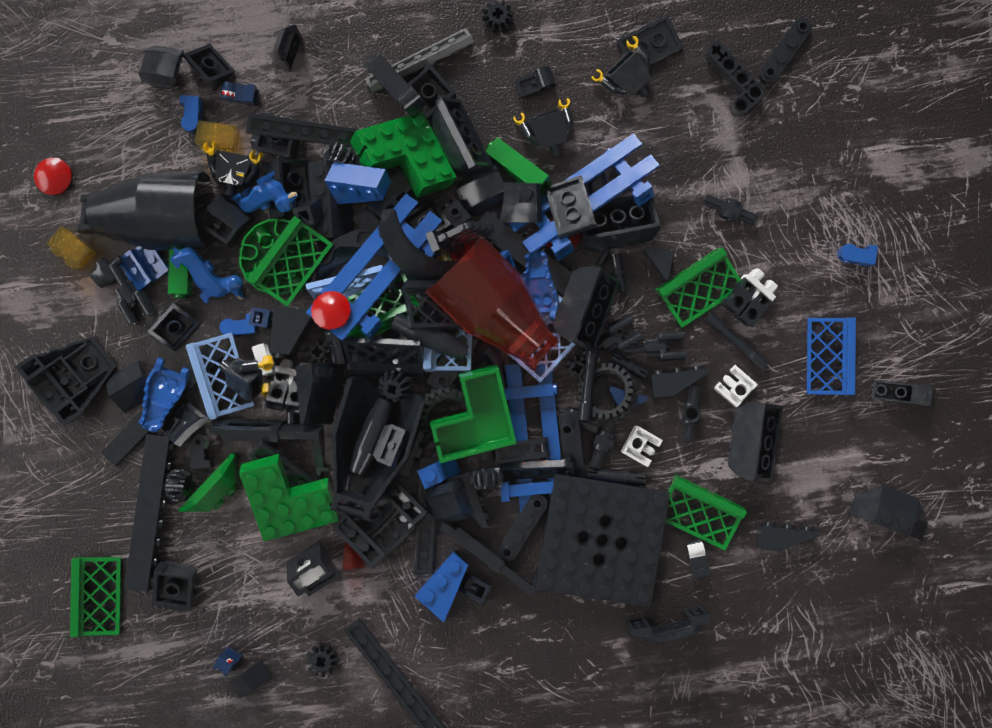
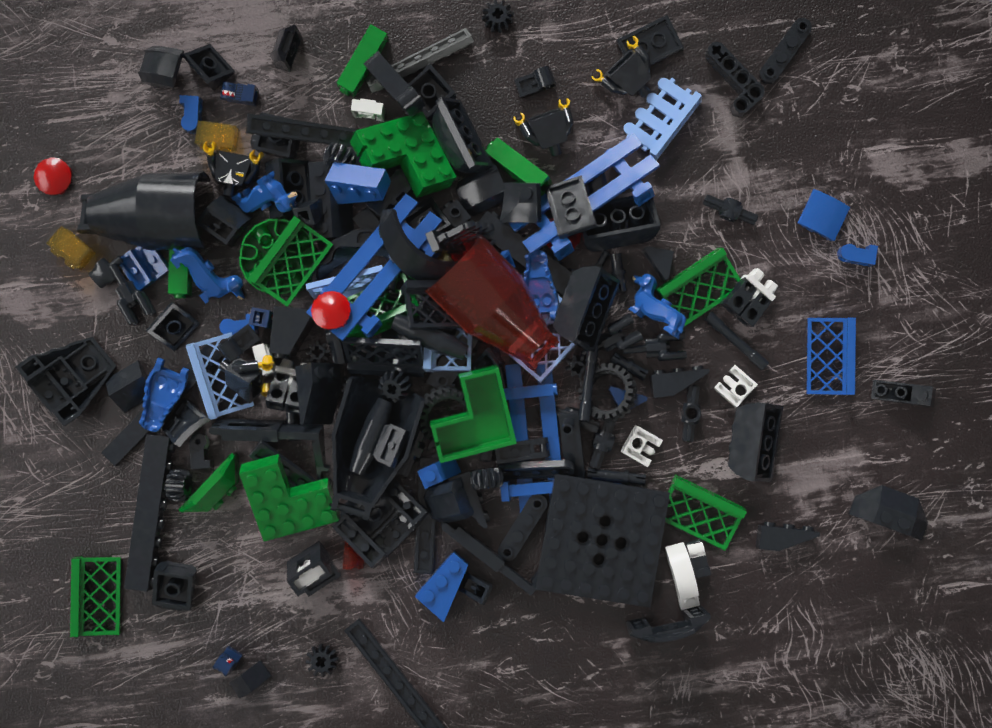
none -> black plate [217,323,260,362]
none -> green brick [336,24,389,97]
none -> white brick [351,99,386,122]
none -> light blue fence [624,78,702,161]
none -> blue animal [628,274,686,339]
none -> white arch [665,542,700,610]
none -> blue slope [797,189,850,241]

